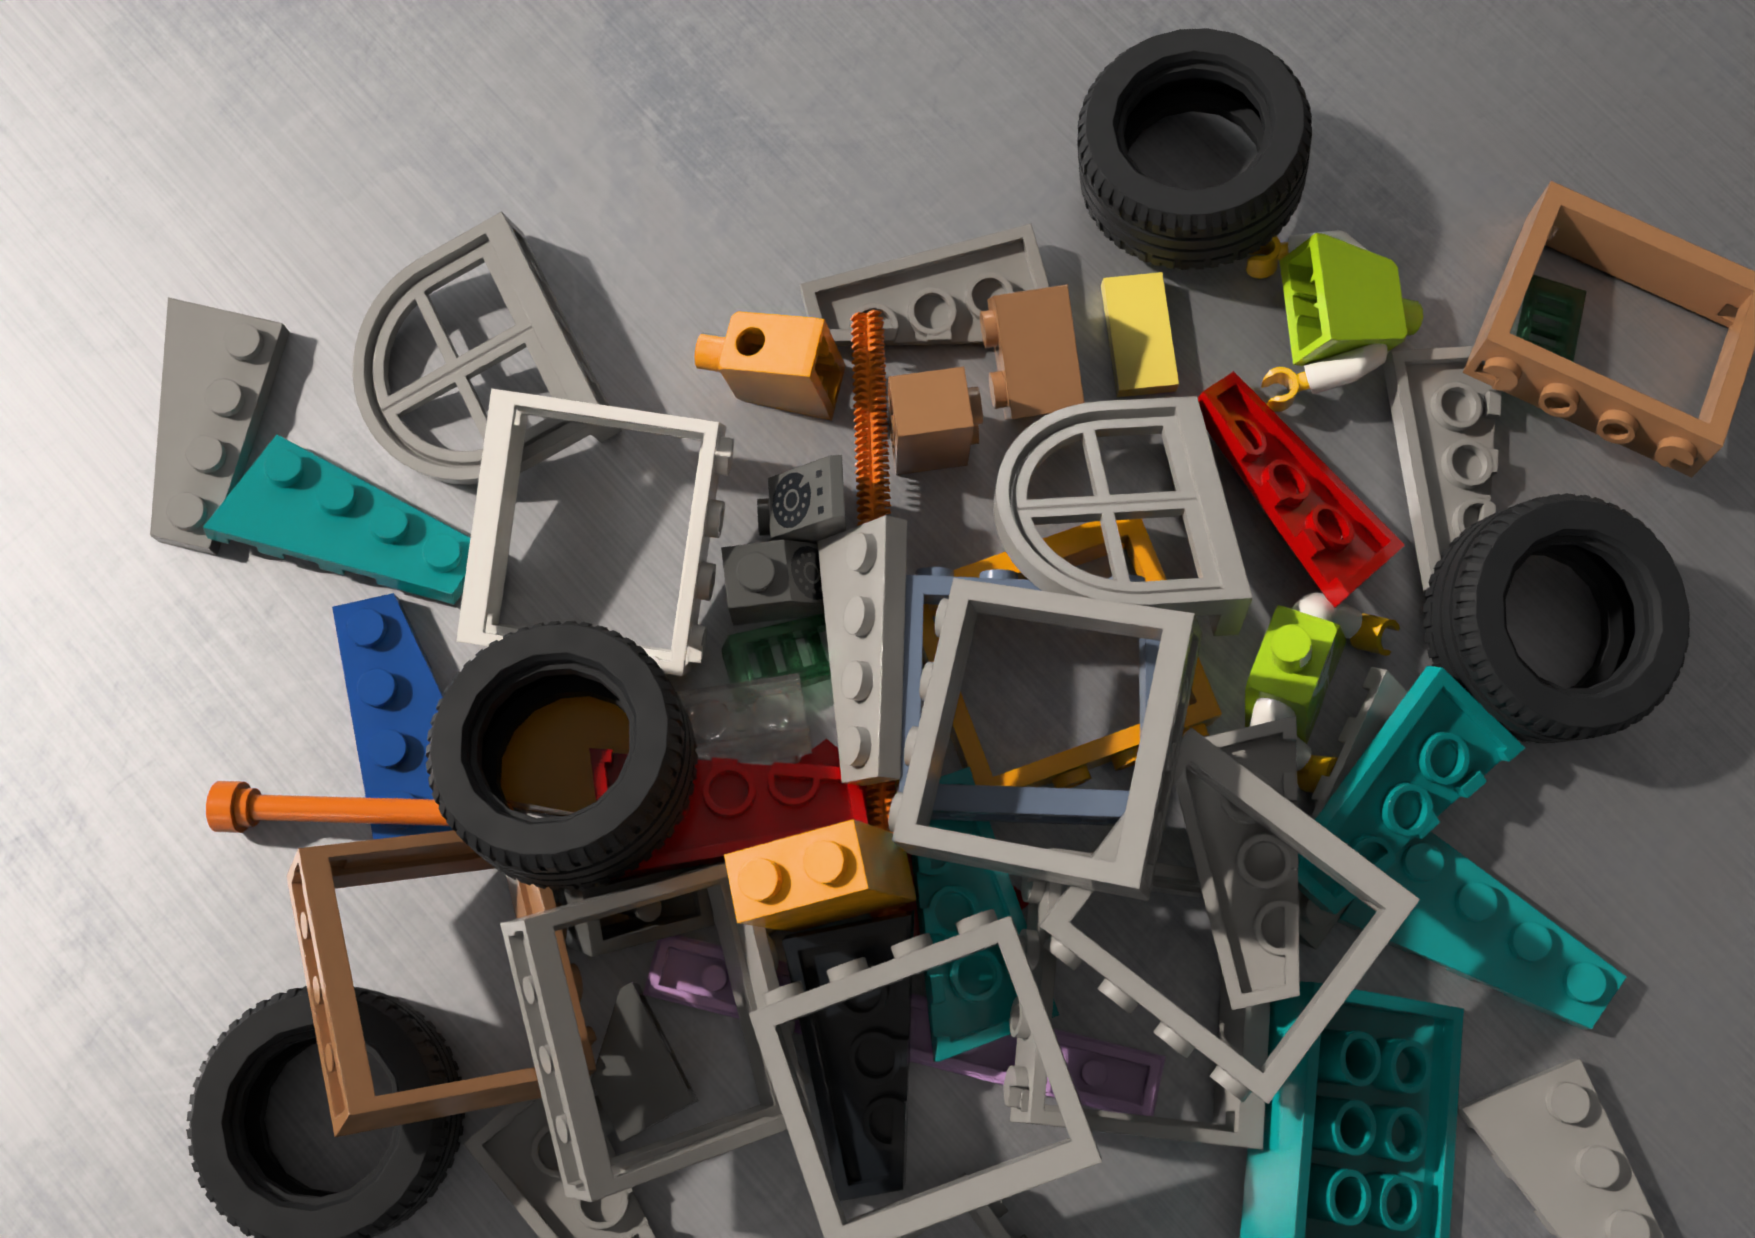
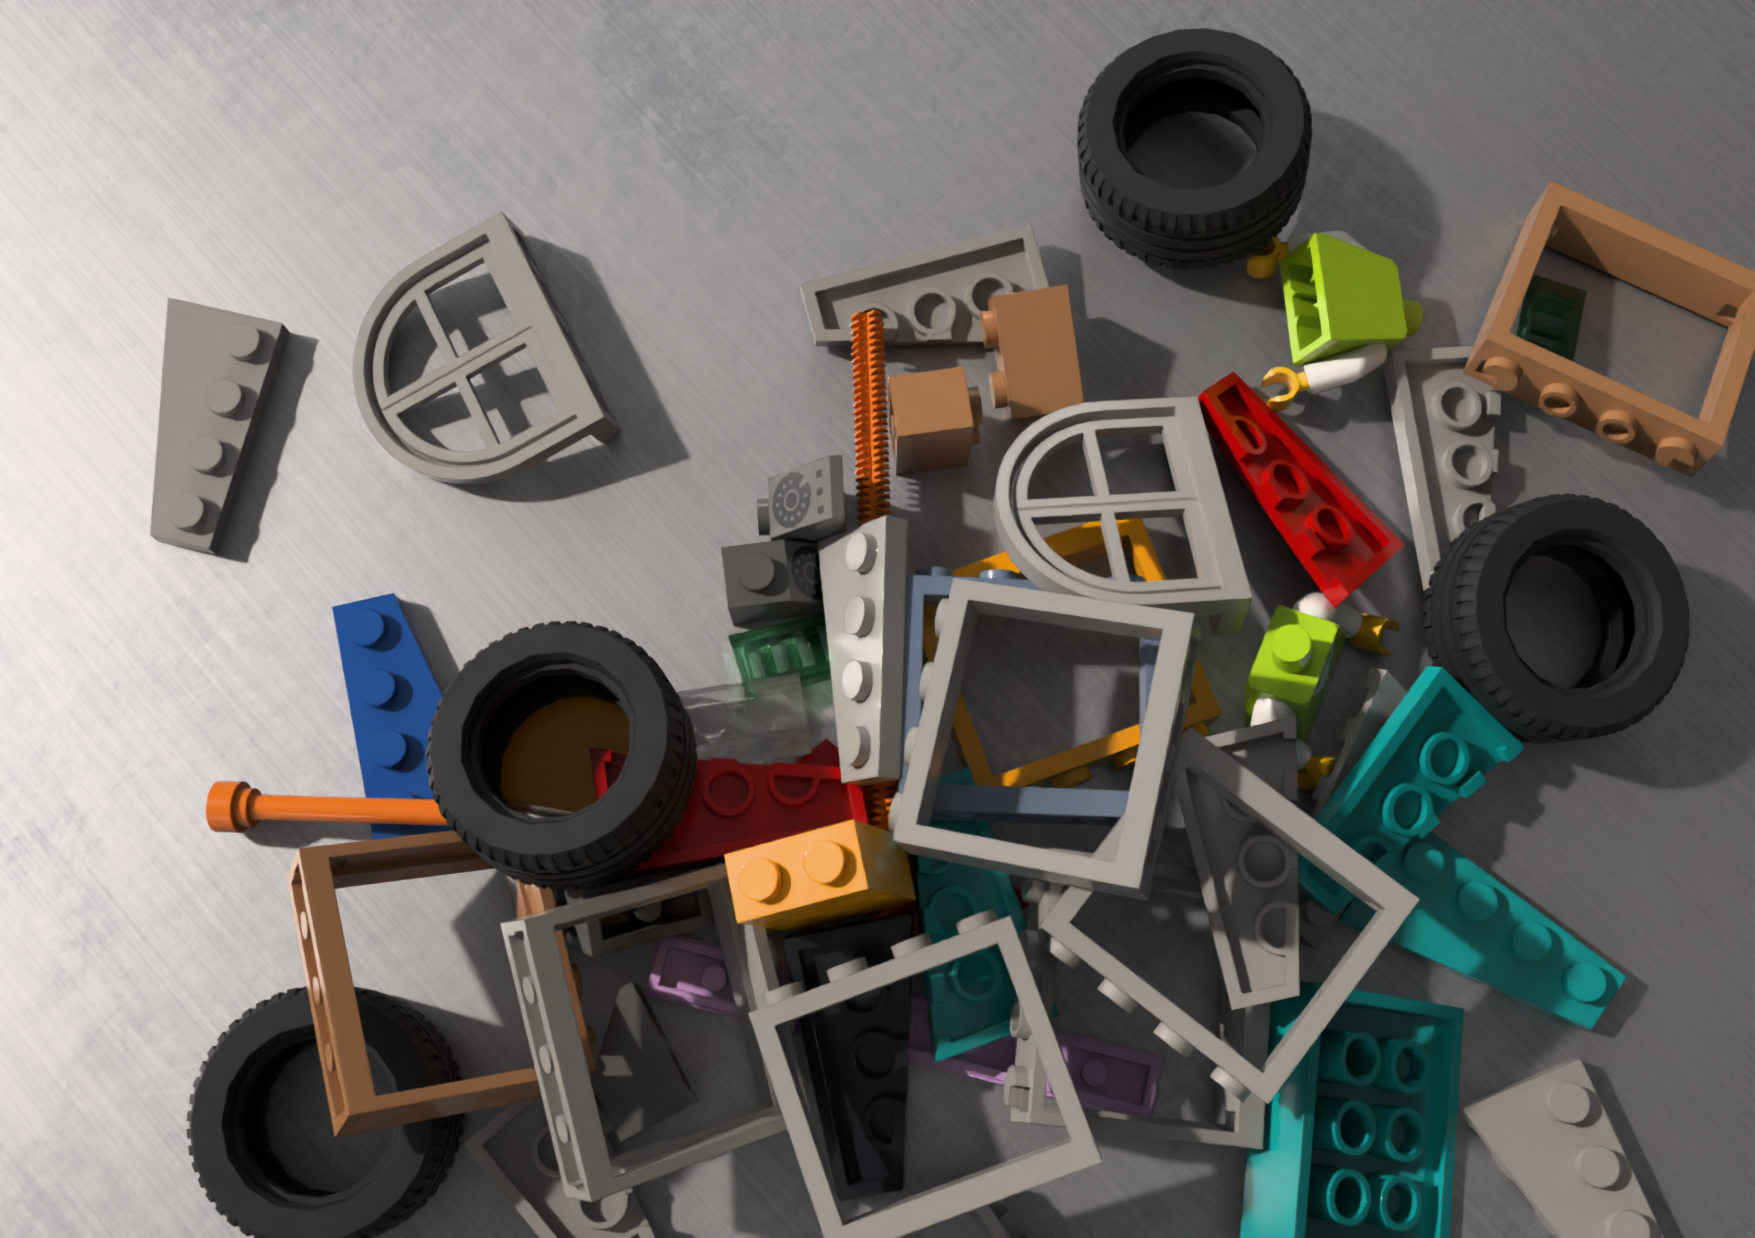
teal wing [203,434,471,605] -> none
white window [456,388,734,676] -> none
light orange torso [694,311,846,421] -> none
light yellow tile [1101,272,1179,397] -> none

